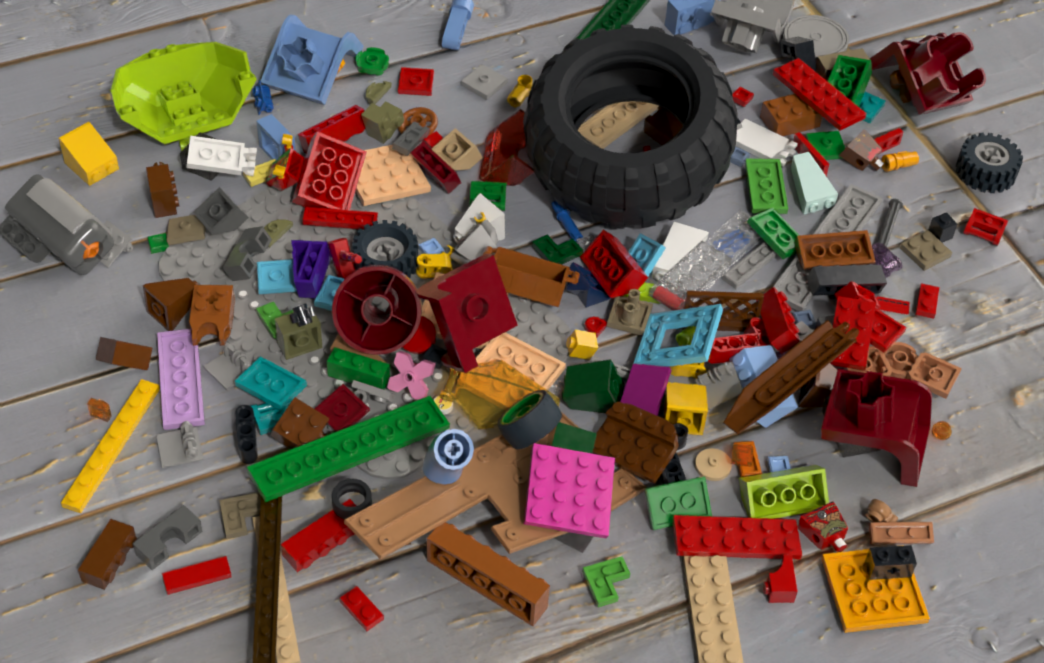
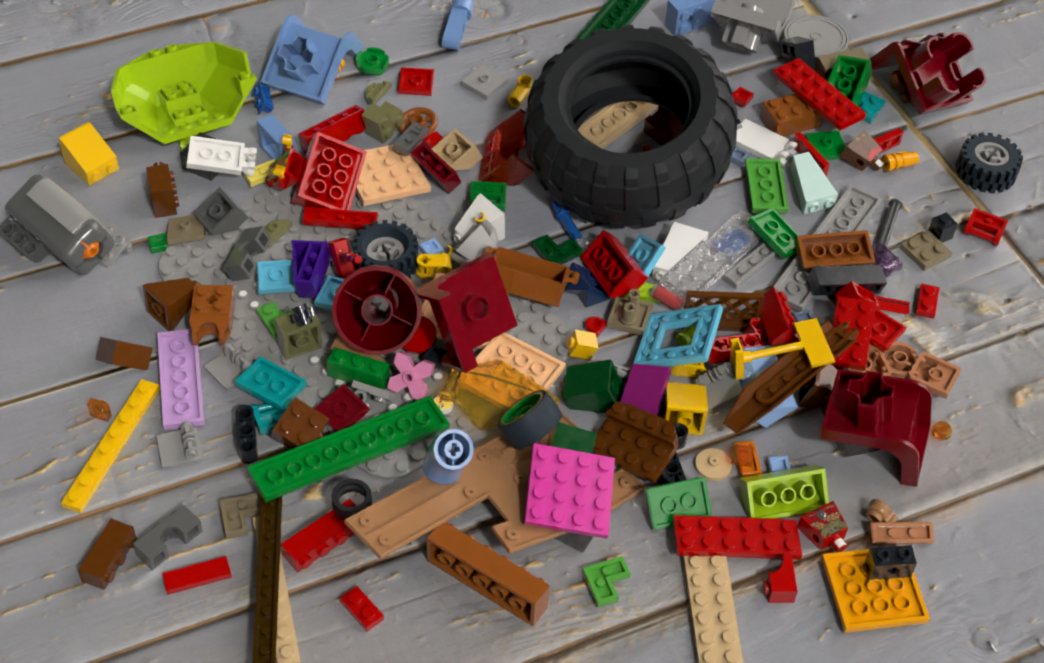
none -> yellow piece [730,318,835,380]

